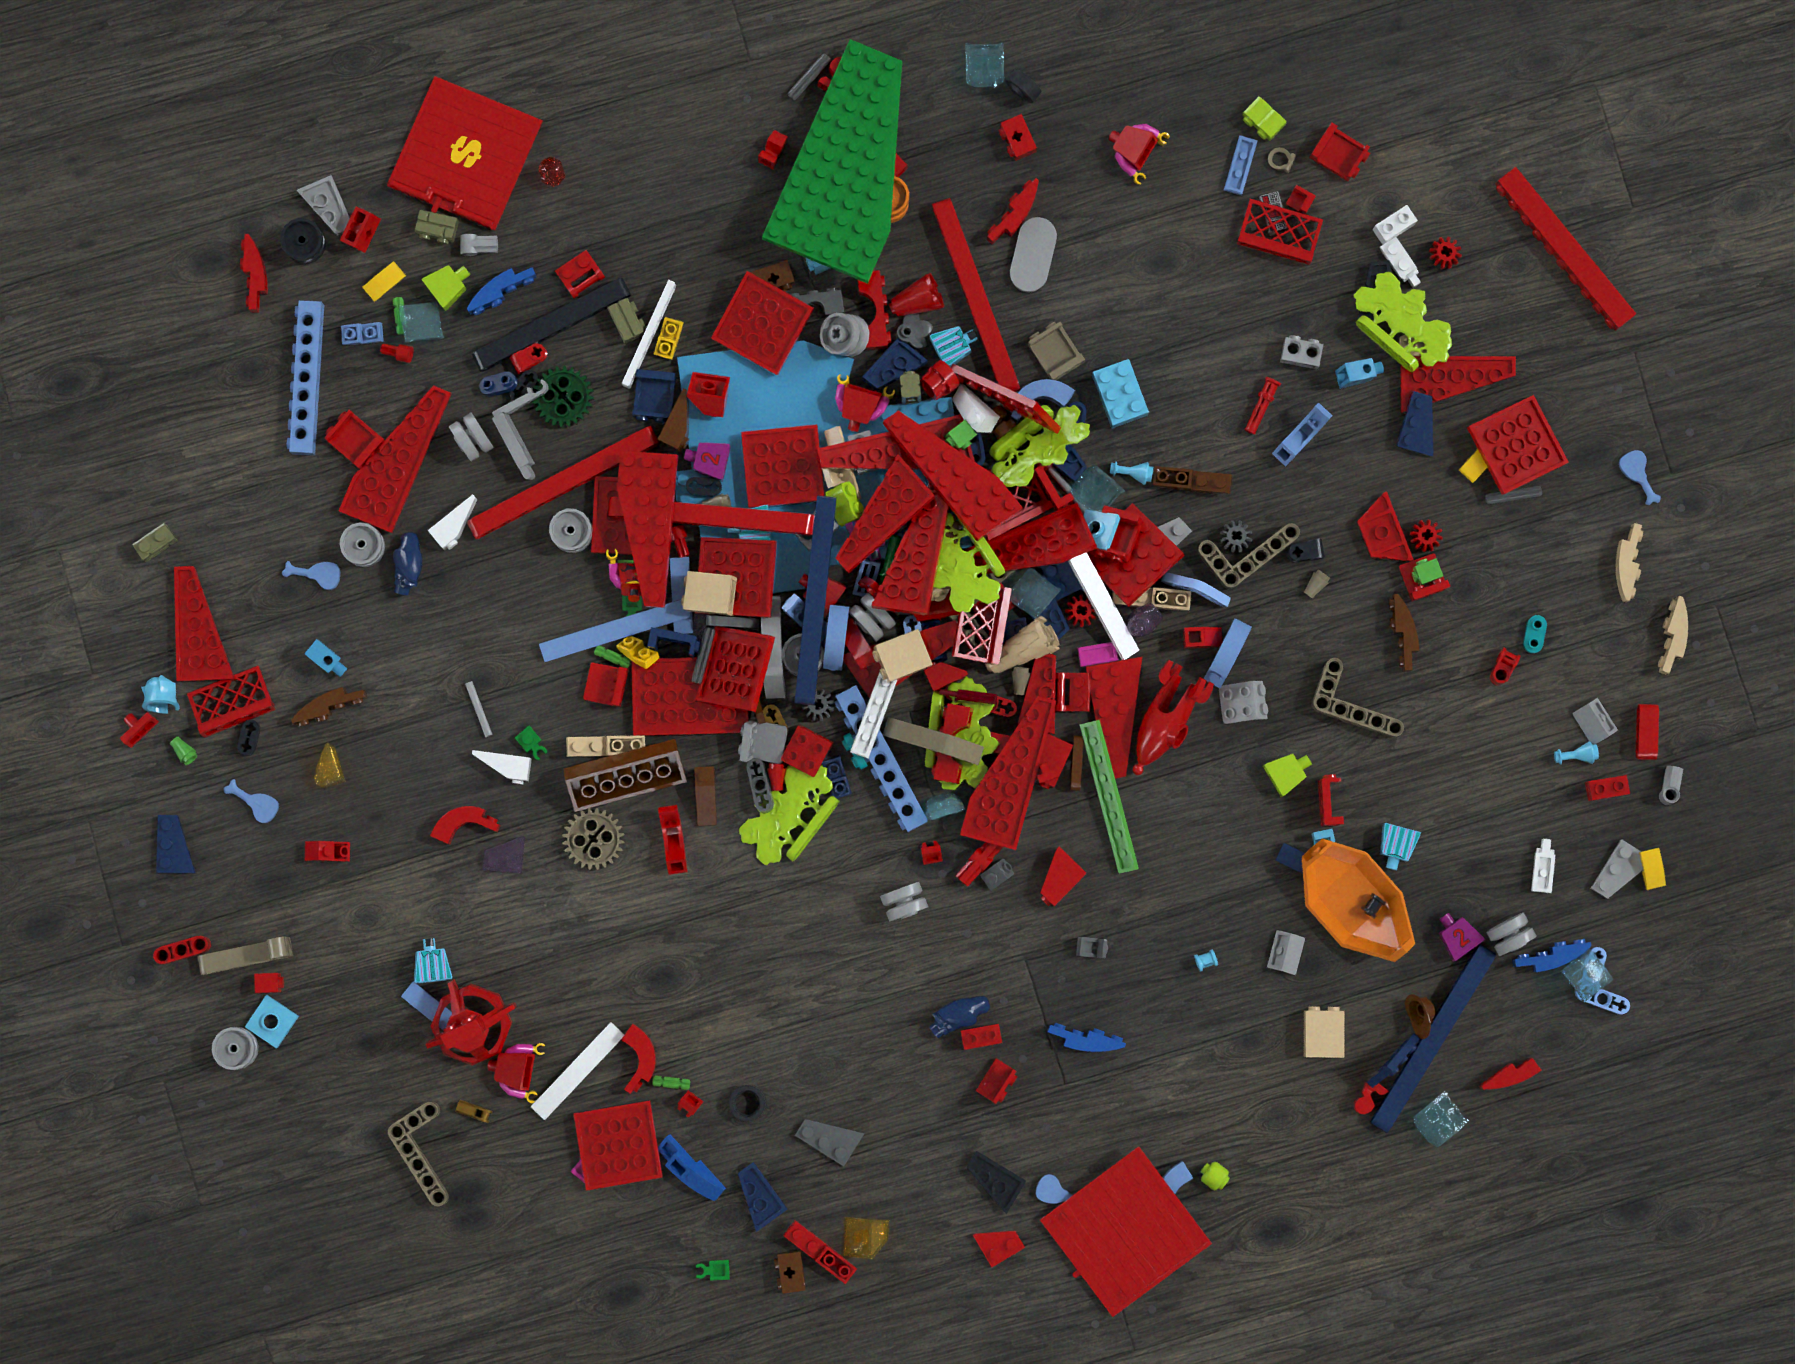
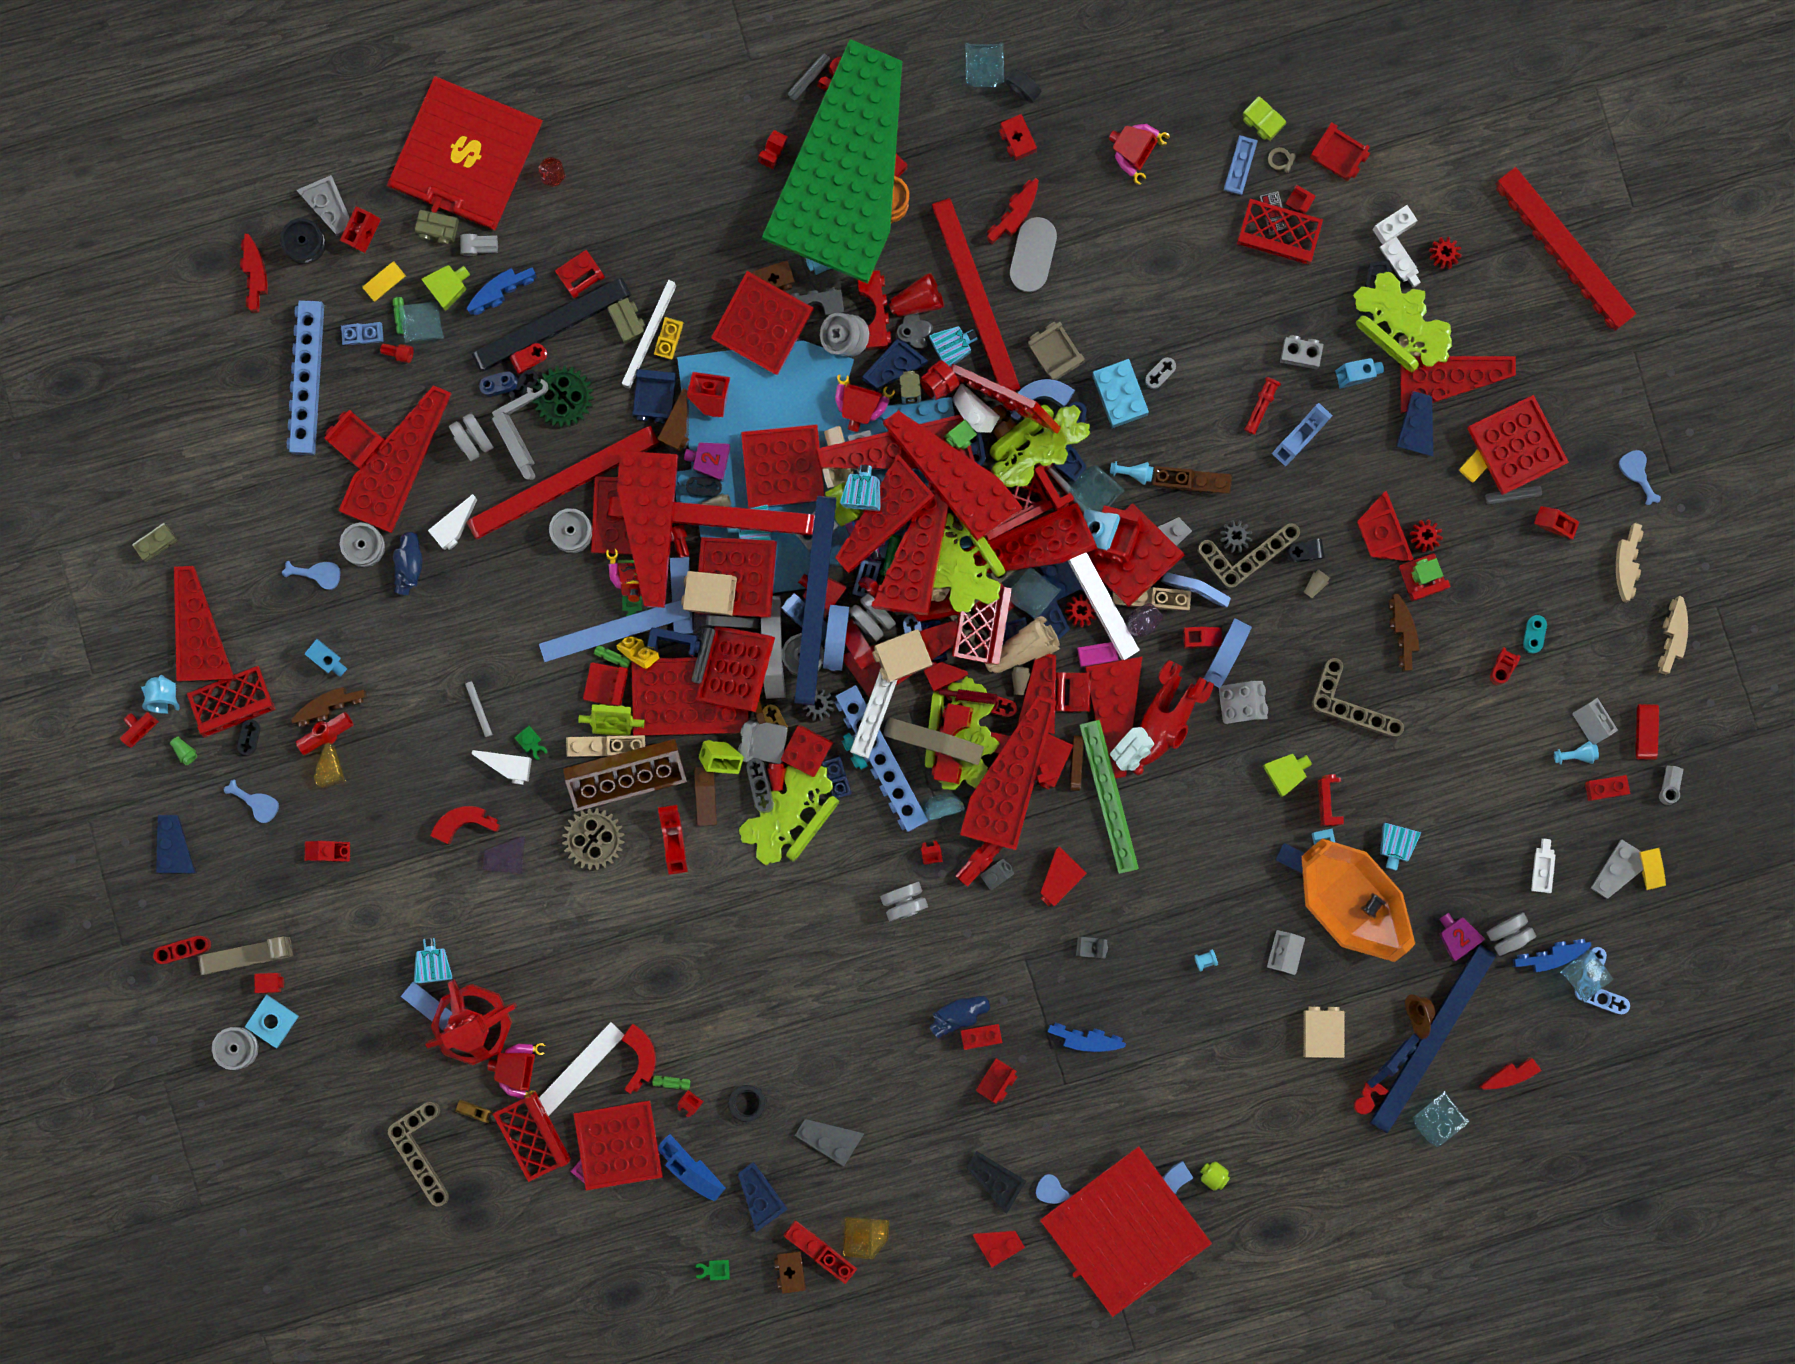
none -> red piece [296,712,354,755]
none -> red fence [493,1091,571,1182]
none -> lime plate [578,704,645,736]
none -> lime torso [699,740,744,774]
none -> torso [840,465,880,511]
none -> light aqua brick [1110,727,1155,771]
none -> light grey beam [1145,357,1176,389]
none -> red slope [1534,506,1579,539]

